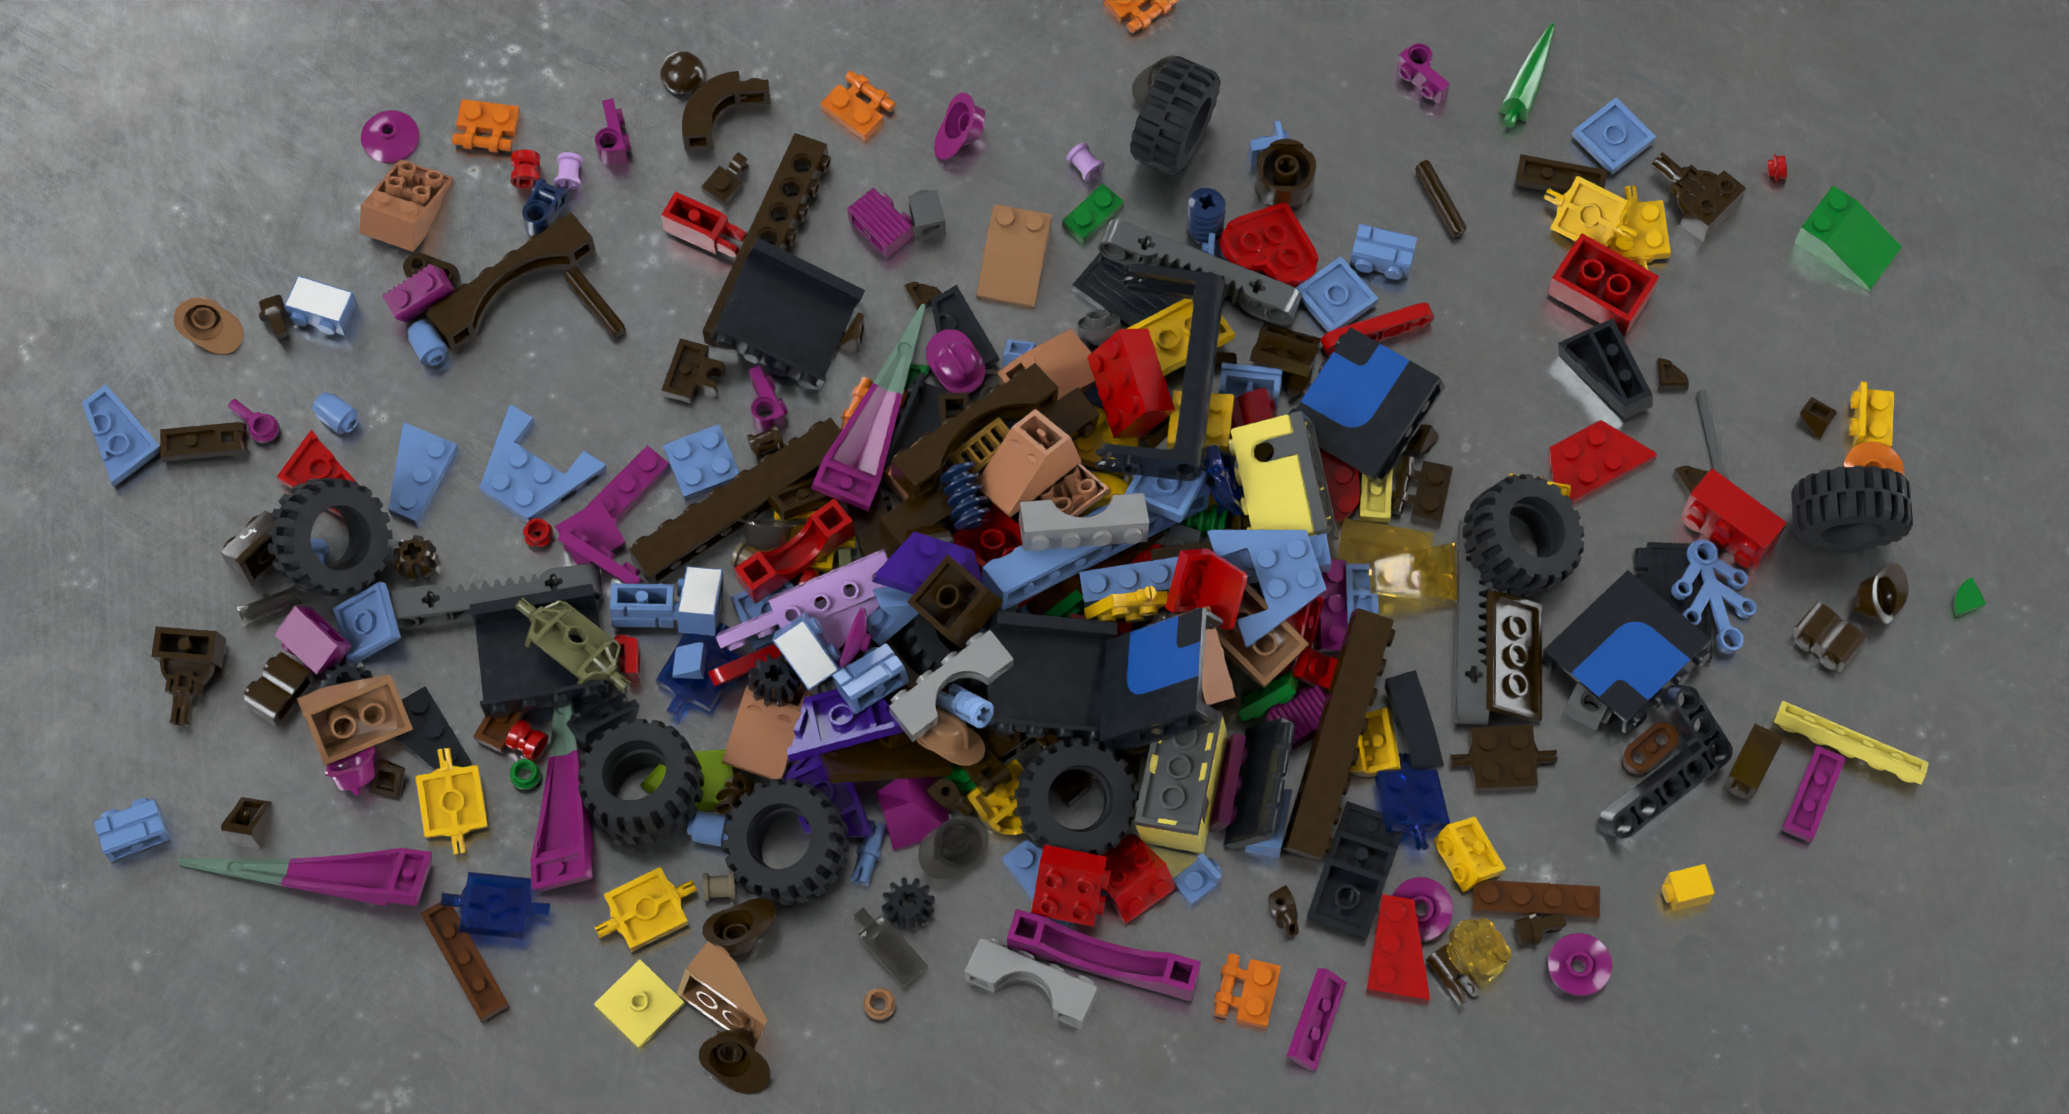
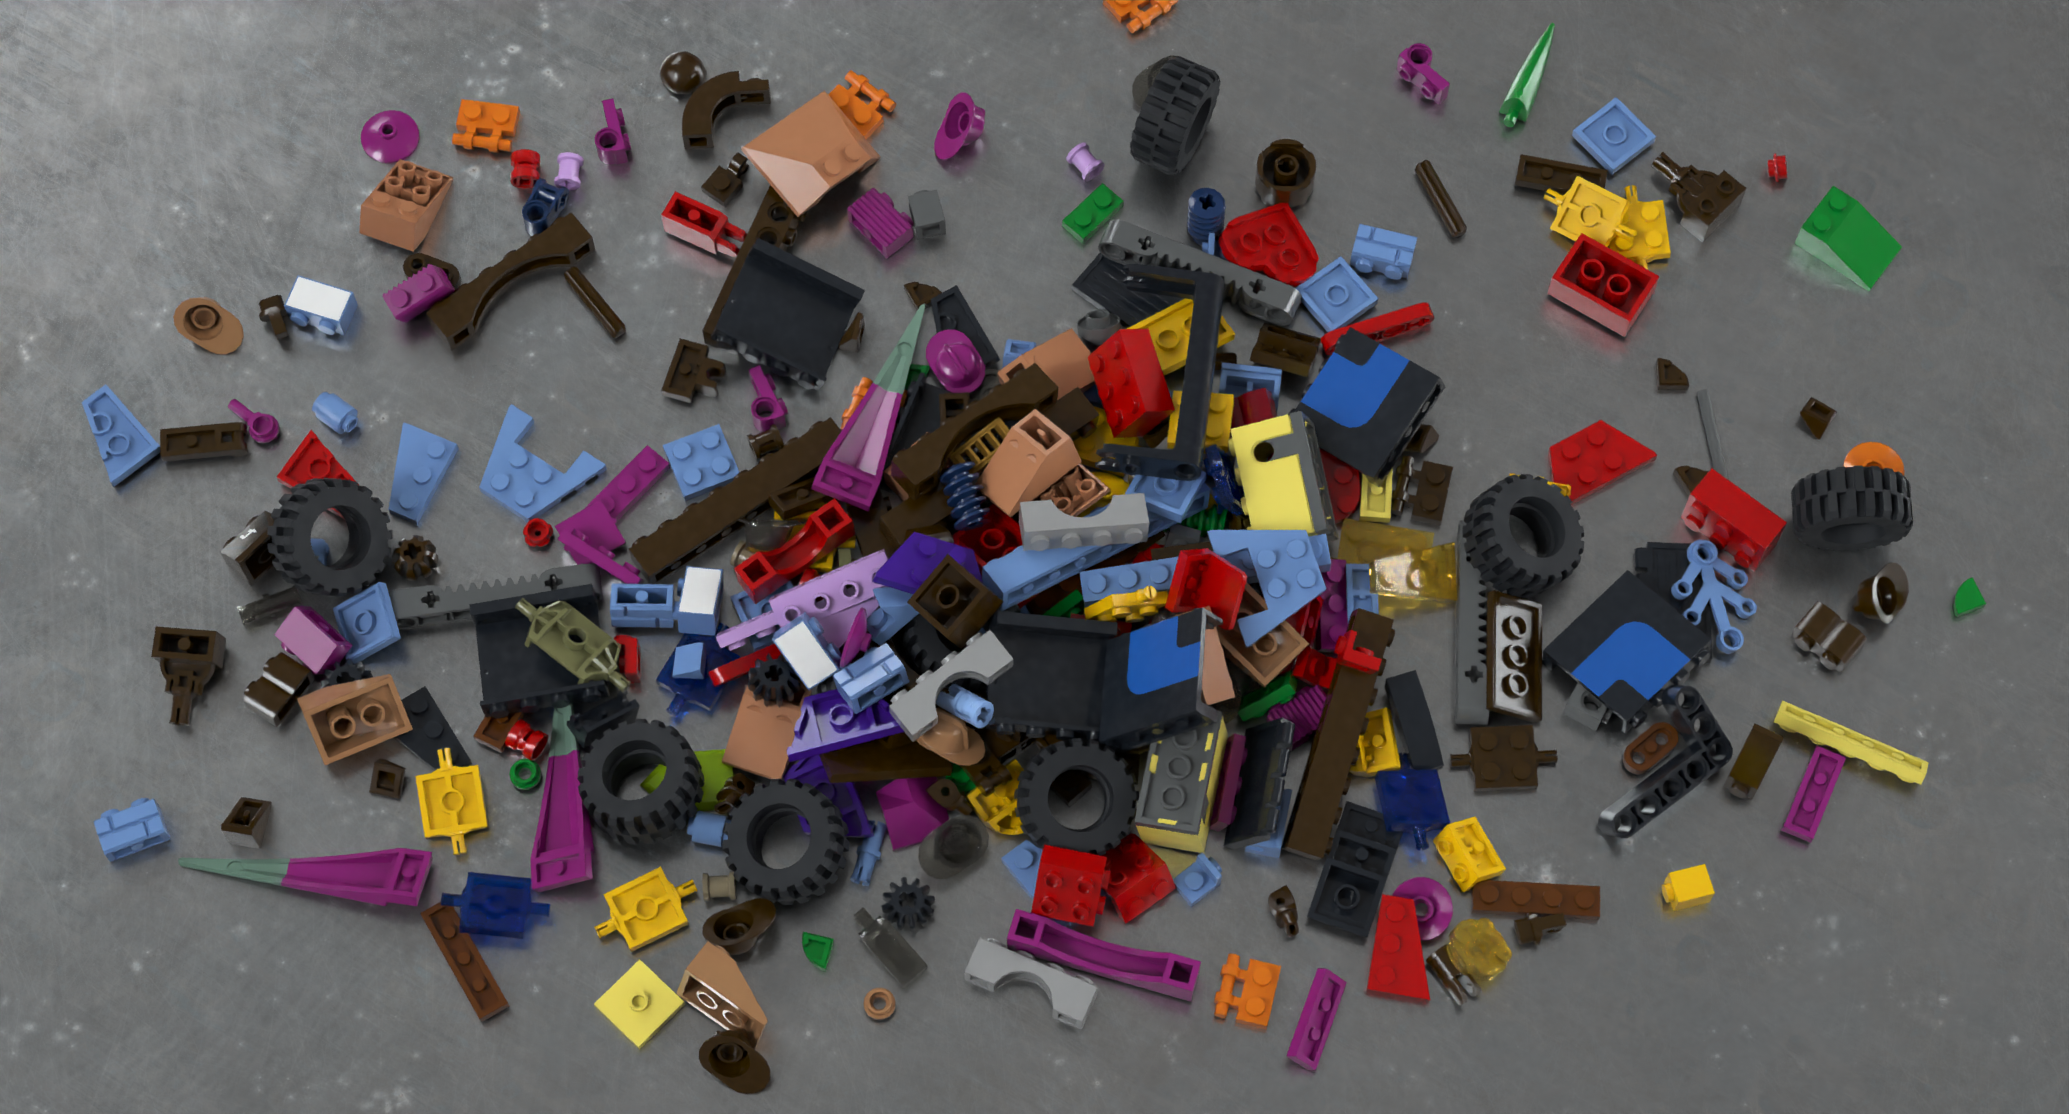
magenta piece [325,745,375,796] -> none
medium blue brick [407,320,448,366] -> none
medium nougat slope [976,204,1052,309] -> none
medium blue bracket [1248,120,1290,165] -> none
dark brown tile [1281,368,1312,402] -> none
magenta dish [1548,933,1612,996] -> none
black wedge [1558,318,1653,419] -> none
yellow bracket [1849,381,1894,448] -> none
none -> nougat slope [741,90,881,217]
none -> green tile [802,932,834,972]
none -> red bracket [1334,630,1382,674]

